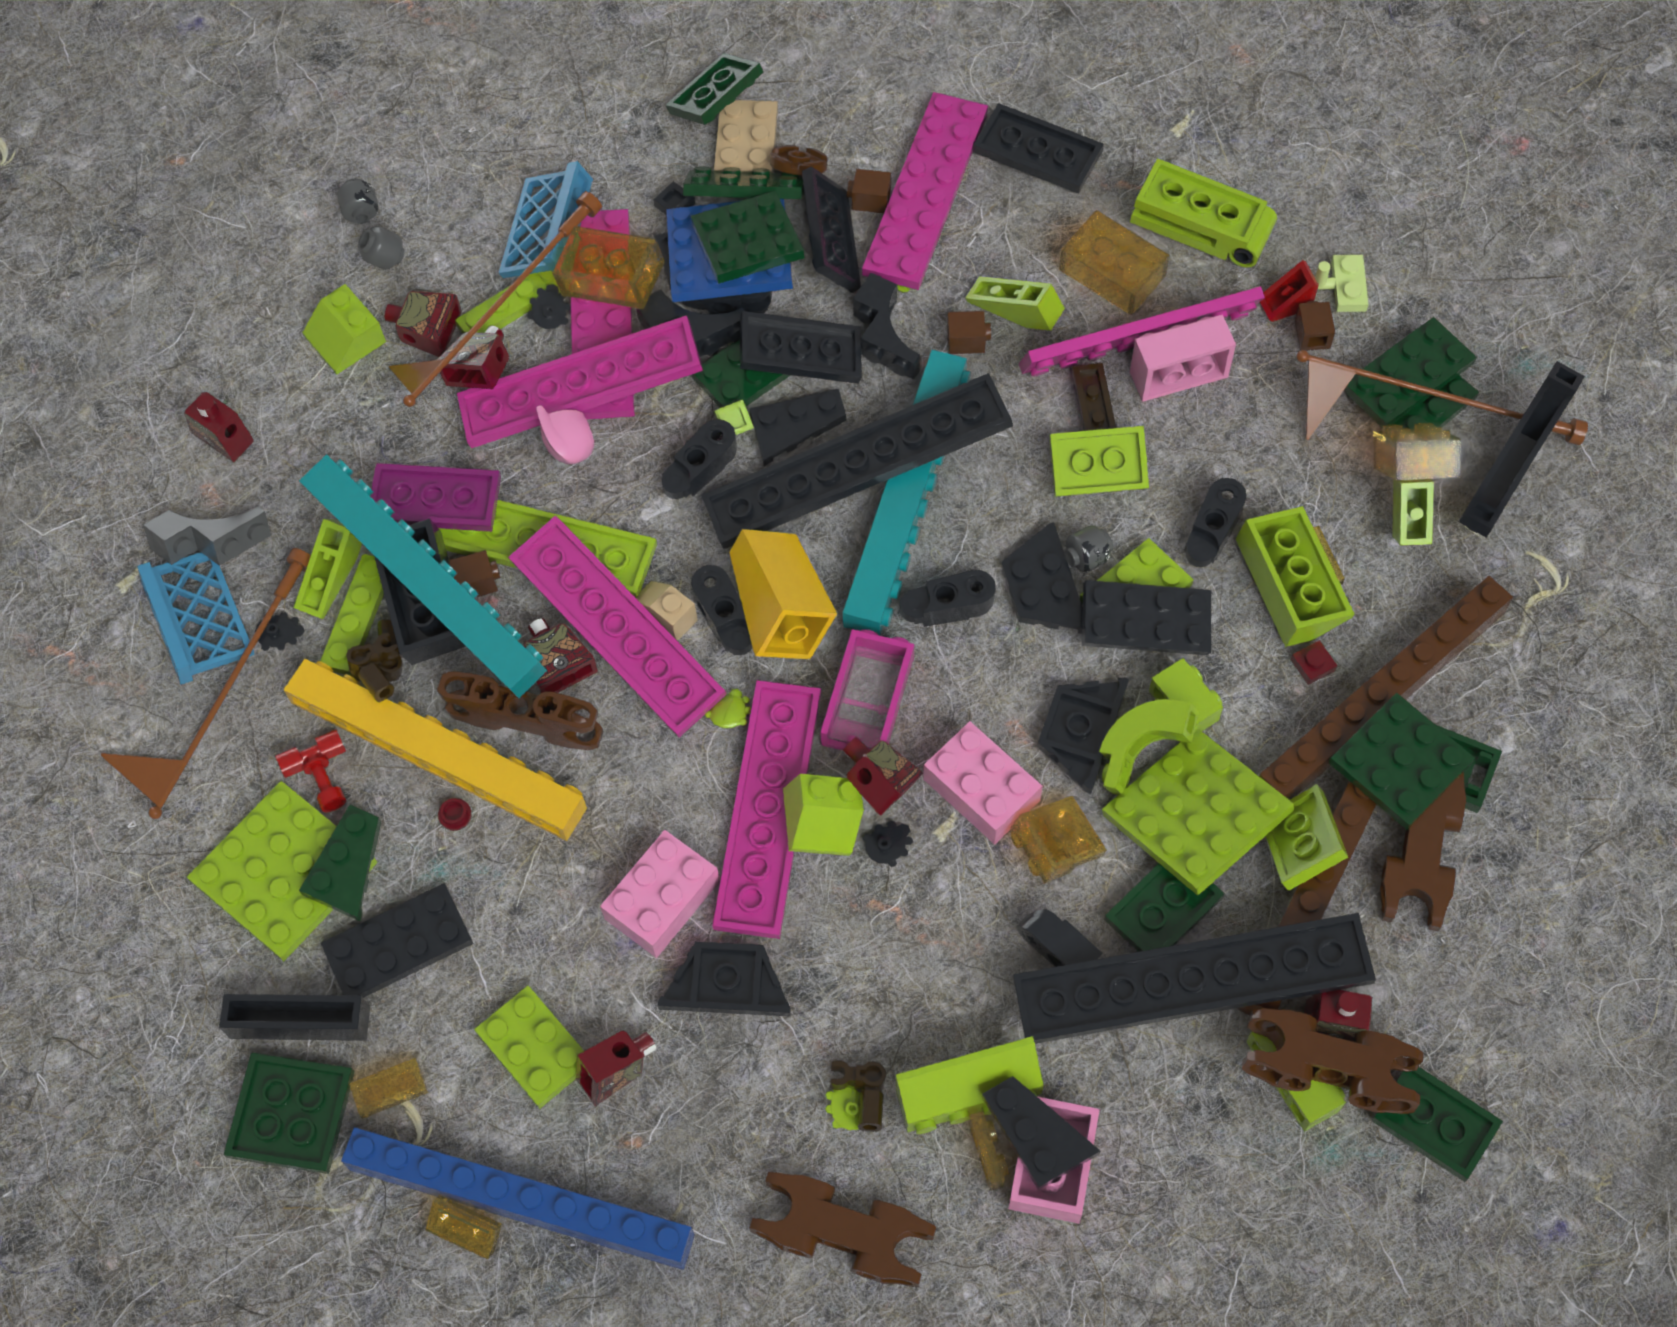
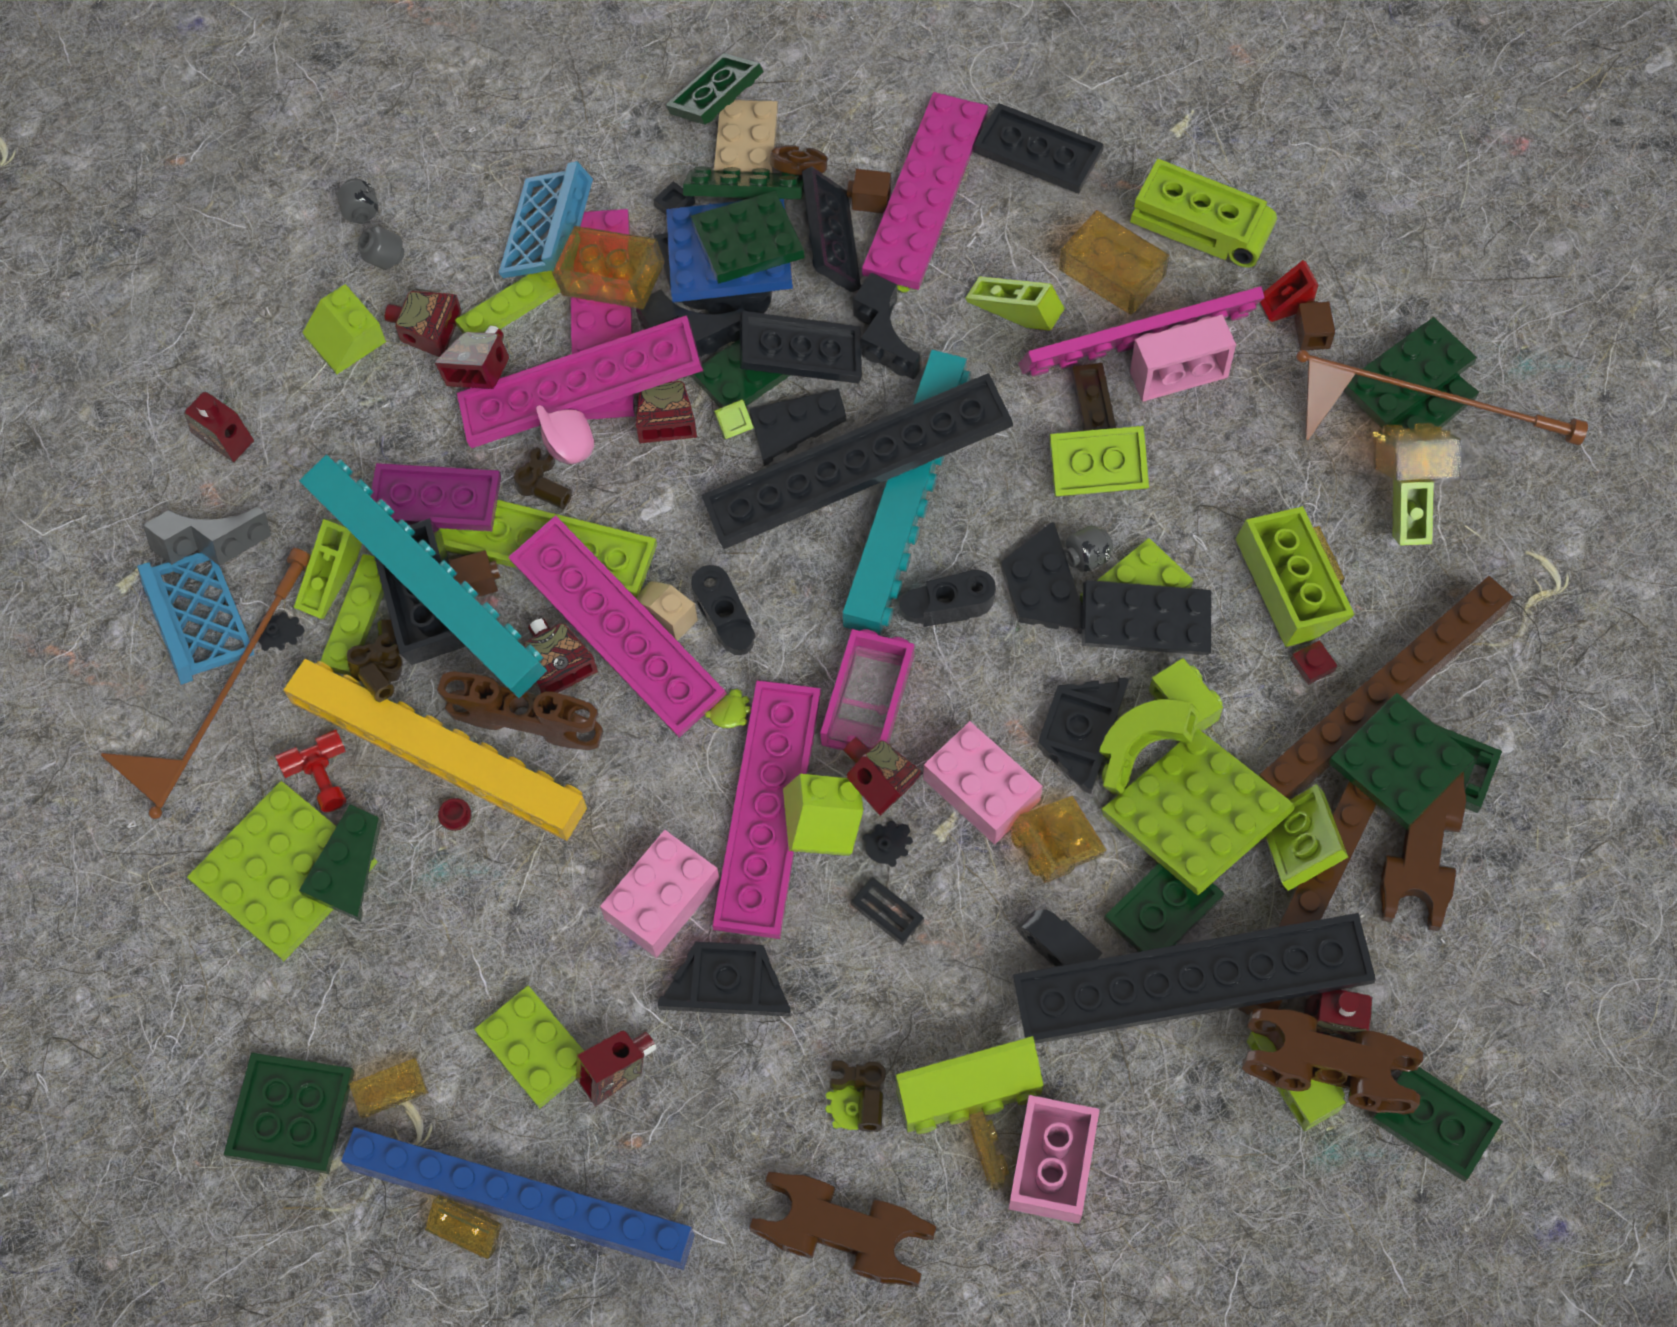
black brick [219,994,370,1041] -> none
black plate [321,883,474,998] -> none
dark orange piece [389,191,602,407] -> none
black piece [527,284,571,329] -> none
black piece [662,419,737,499] -> none
yellow slope [729,529,837,659] -> none
reddish brown brick [947,311,991,354] -> none
black wing [982,1076,1101,1190] -> none
black piece [1184,478,1247,567] -> none
yellowish green plate [1315,255,1369,312] -> none
black arch [1458,361,1585,538] -> none
none -> dark brown bar [514,447,572,510]
none -> torso [636,381,697,444]
none -> black tile [851,877,924,946]

